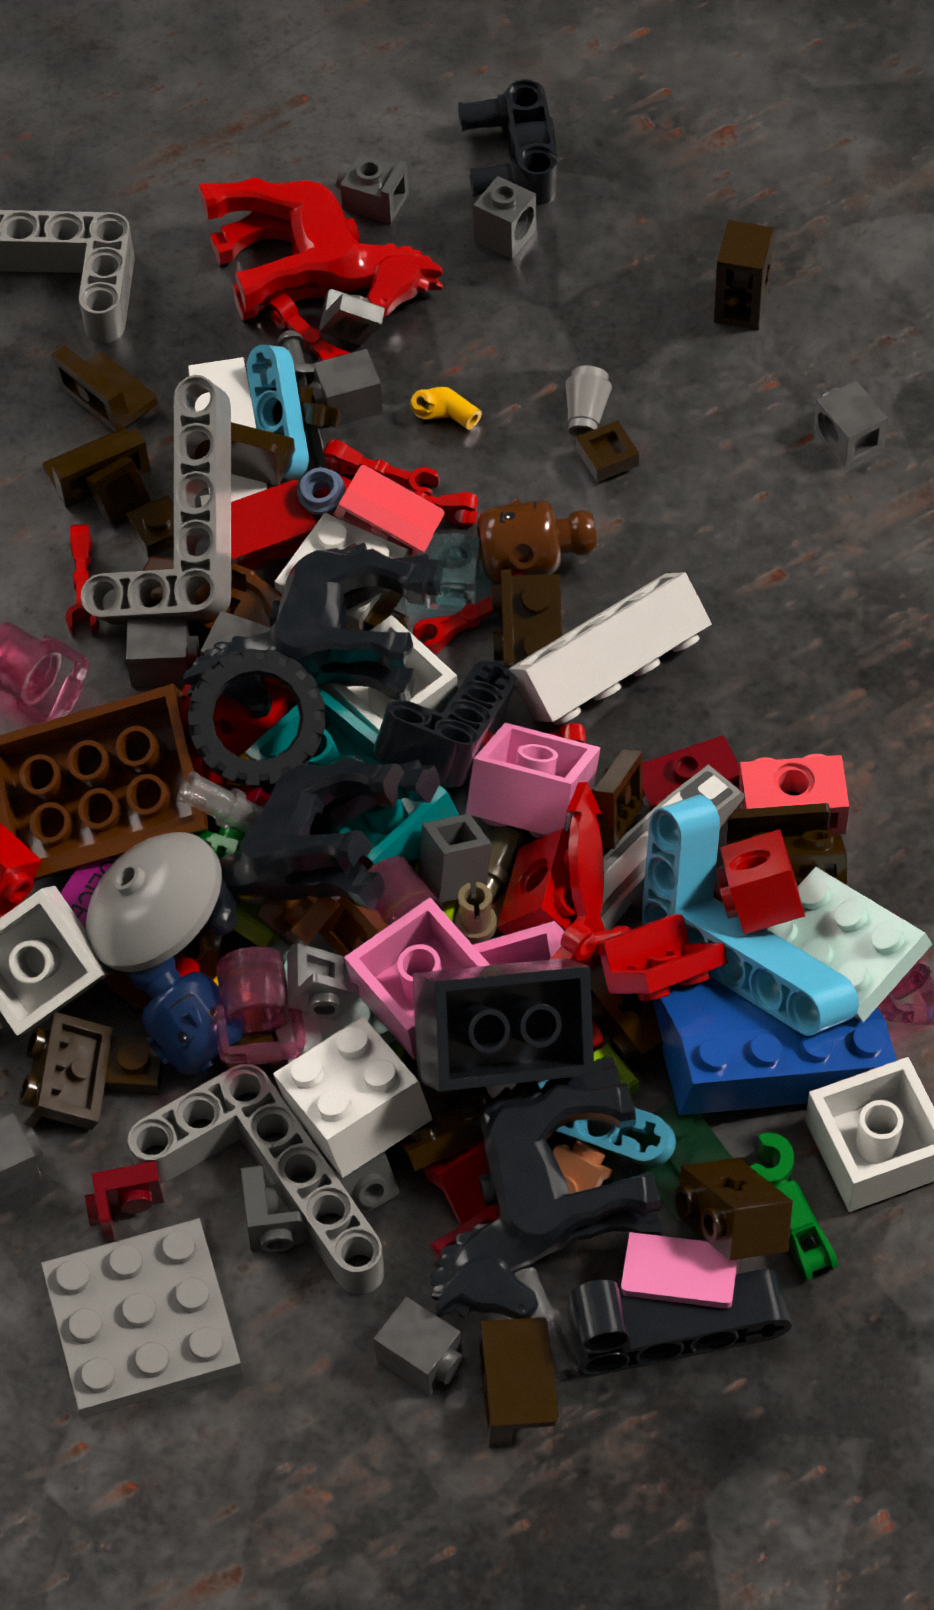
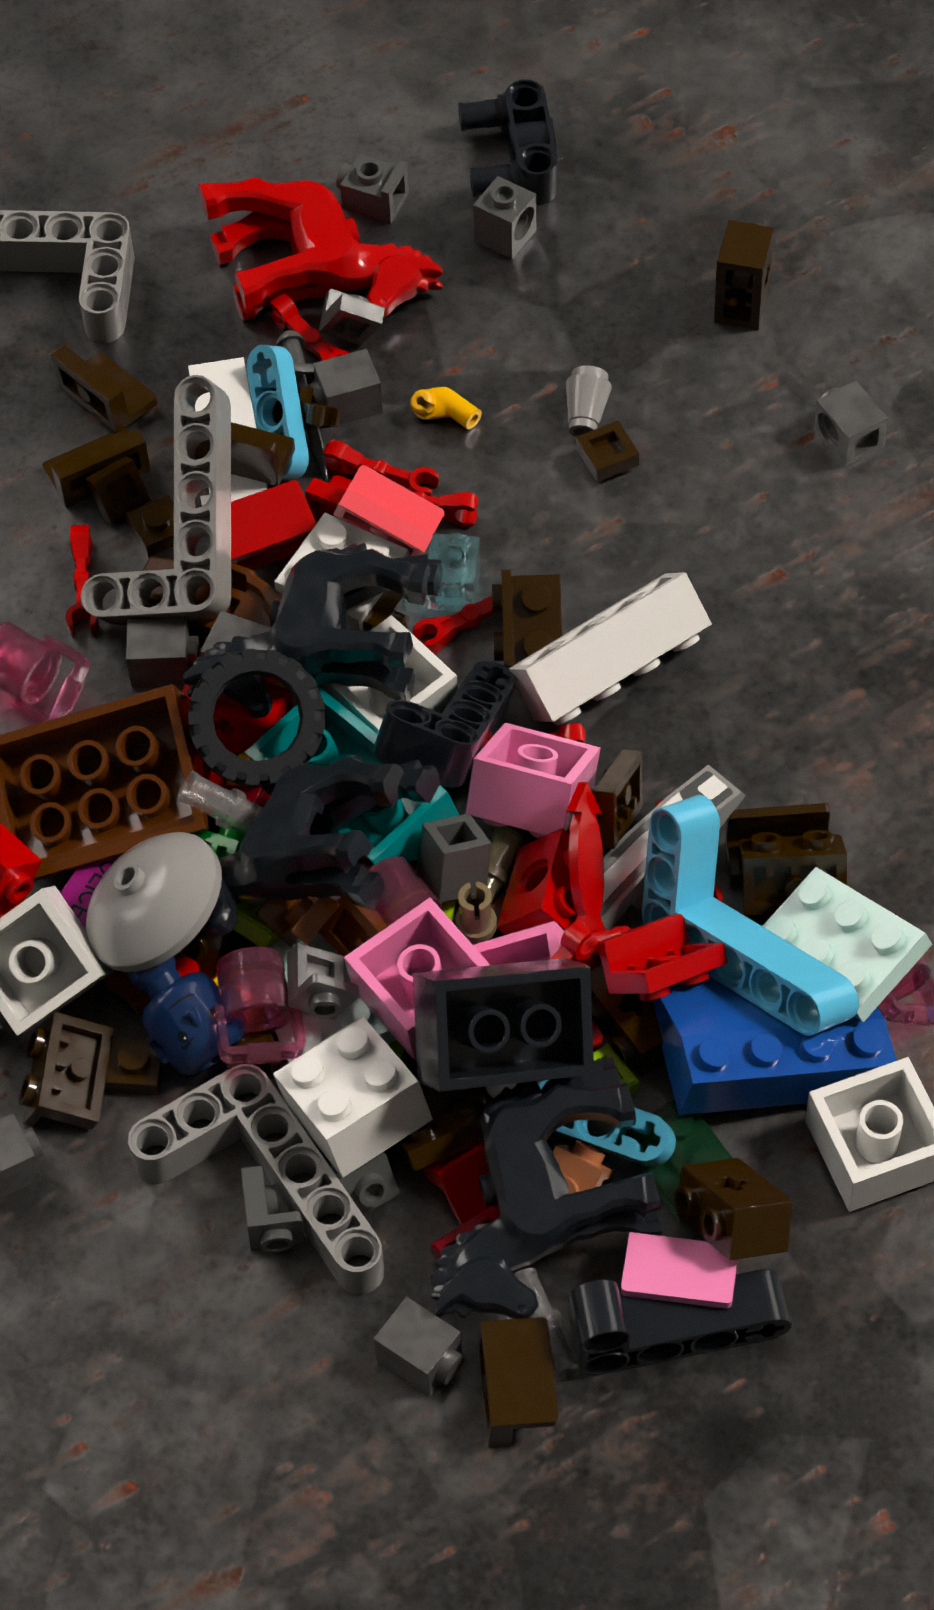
light grey plate [41,1218,243,1418] -> none
dark red bracket [85,1161,164,1242] -> none
sand blue plate [297,467,346,515] -> none
reddish brown piece [477,498,597,584] -> none
dark red plate [642,735,740,812] -> none
red brick [715,829,805,935] -> none
coral brick [738,754,849,834] -> none
green piece [750,1132,838,1281] -> none

